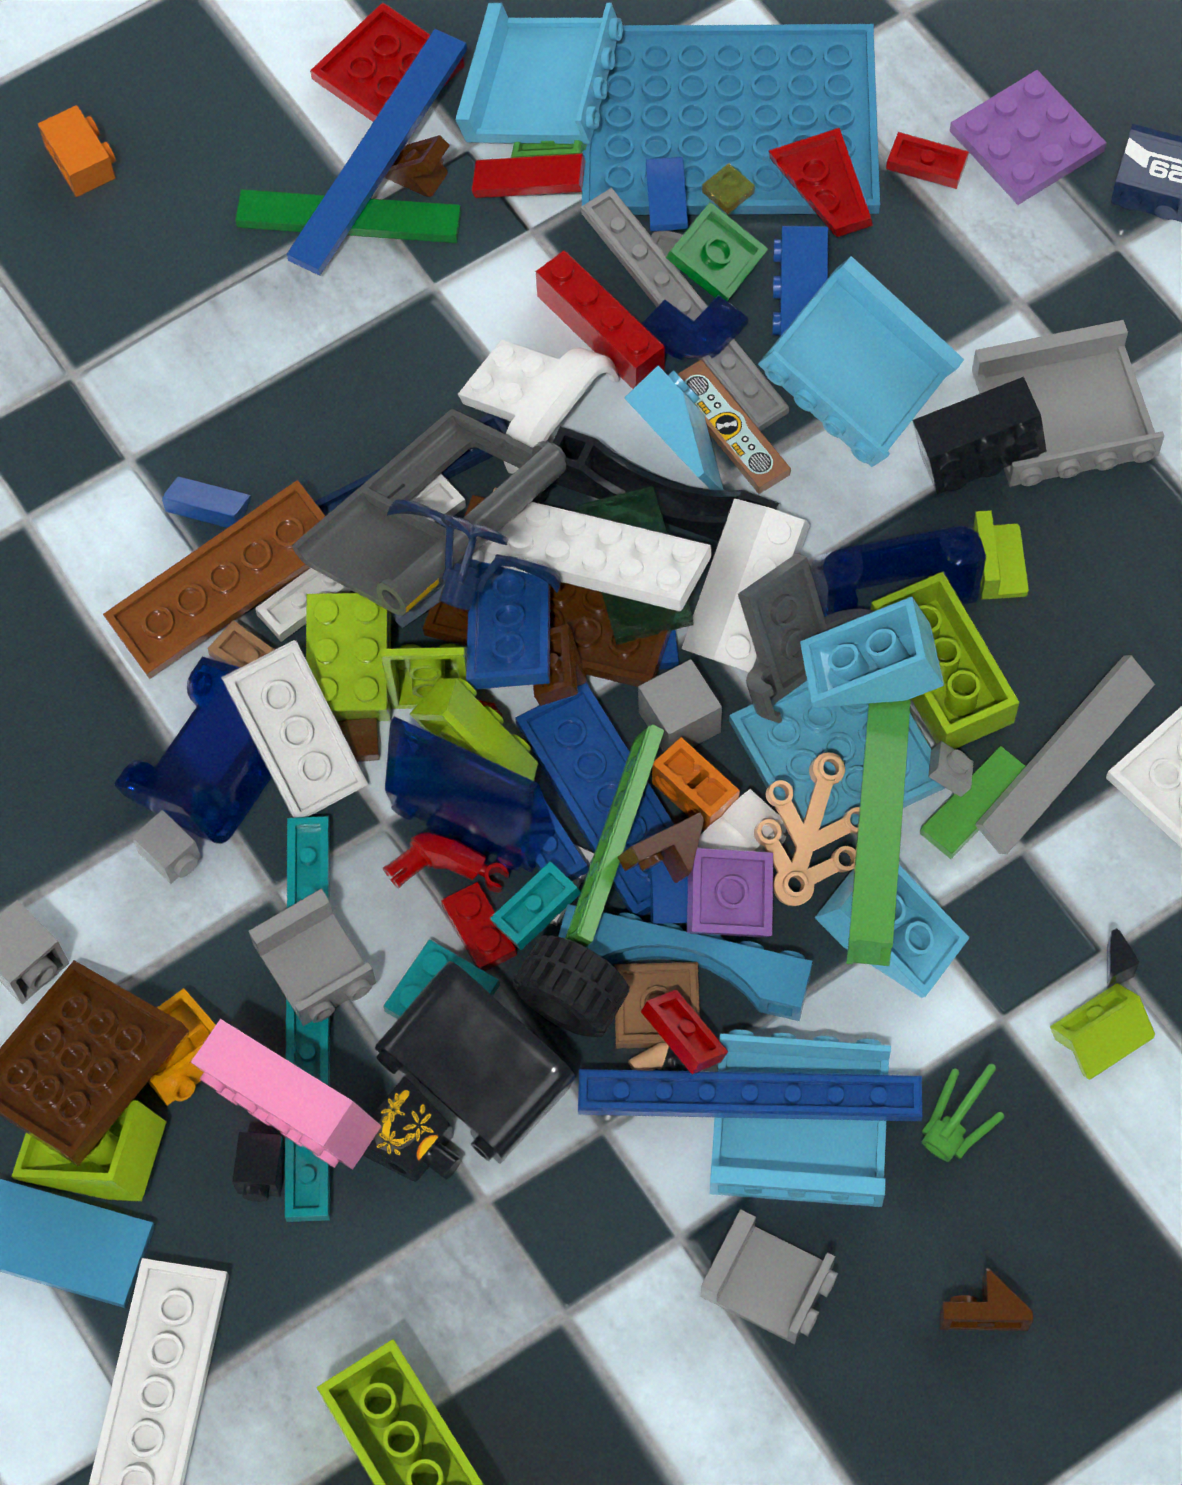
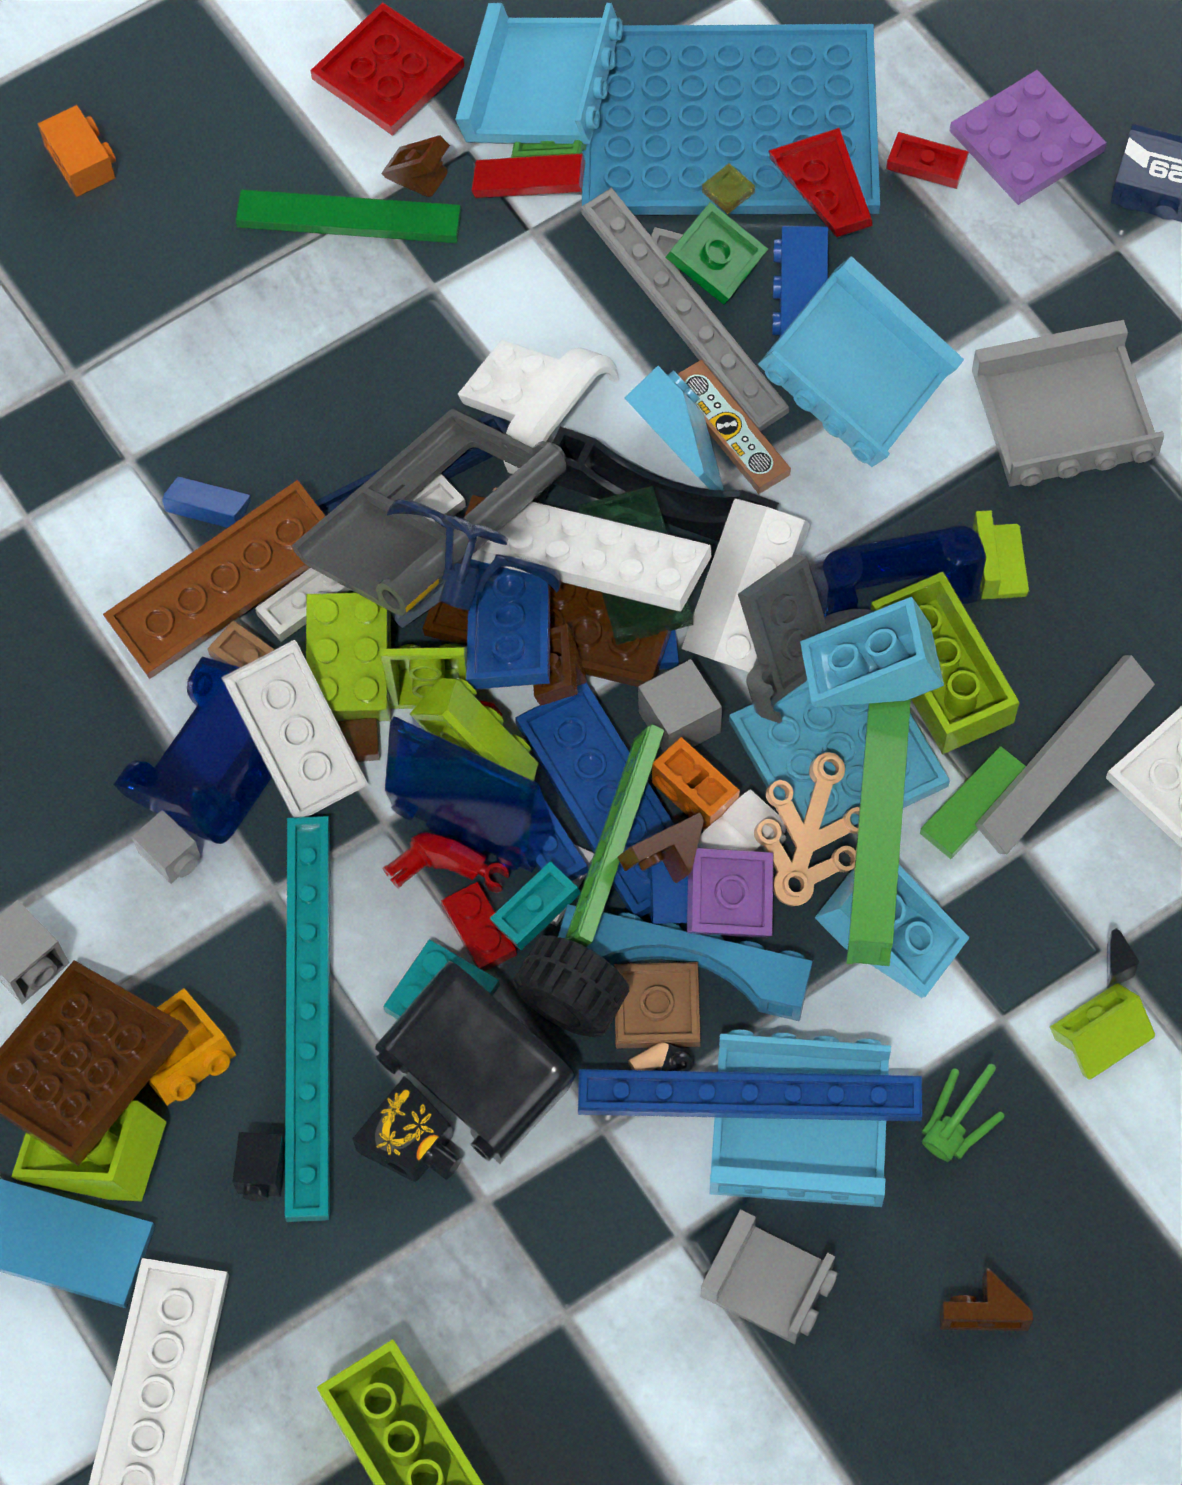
bright pink brick [191,1019,381,1170] -> none
light grey panel [249,889,376,1026] -> none
blue tile [286,29,467,276] -> none
red brick [535,250,665,389] -> none
red plate [640,989,728,1074] -> none
clear blue plate [642,295,748,361] -> none
blue slope [646,157,688,231] -> none
black brick [912,376,1047,494] -> none
light grey plate [928,741,974,797] -> none

